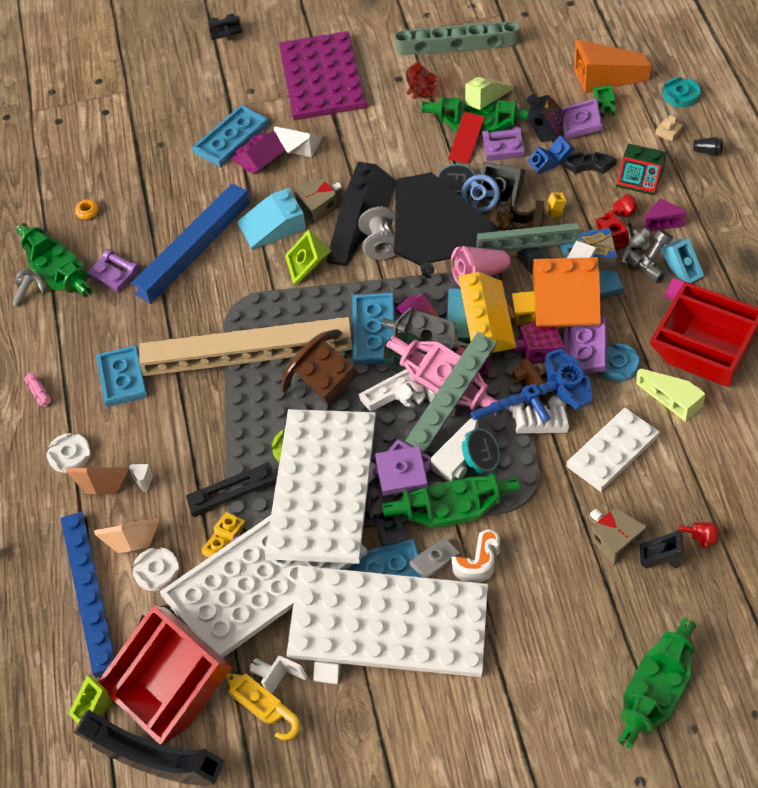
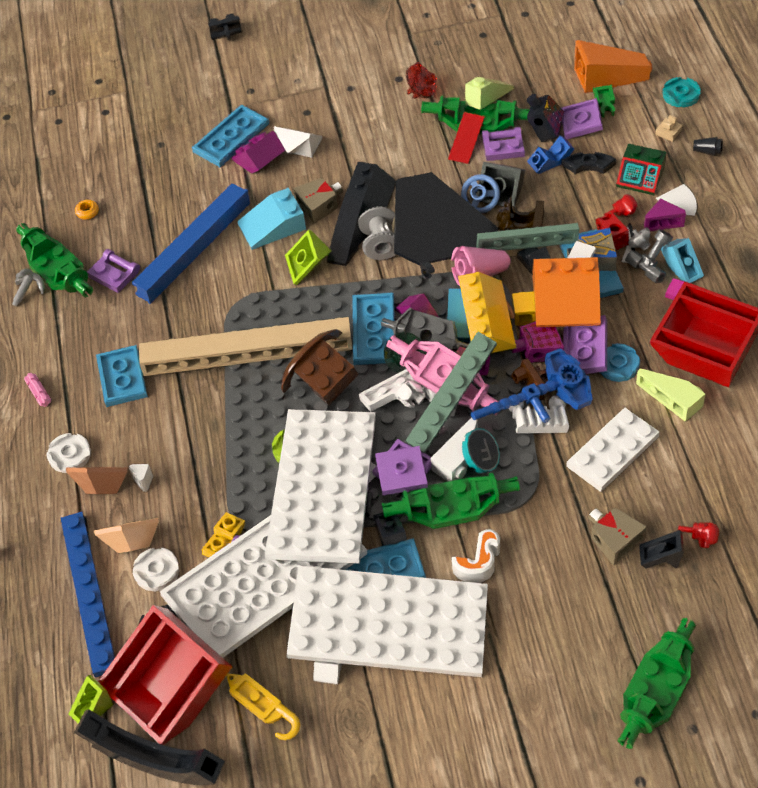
black container [186,462,276,517] -> none
white bracket [250,656,307,694] -> none
magenta plate [279,31,366,120] -> none
sand green beam [395,21,519,55] -> none
light grey plate [410,537,460,578] -> none
black tile [437,164,475,196] -> none
yellow piece [547,192,567,219] -> none
none -> white sticker [656,184,697,216]

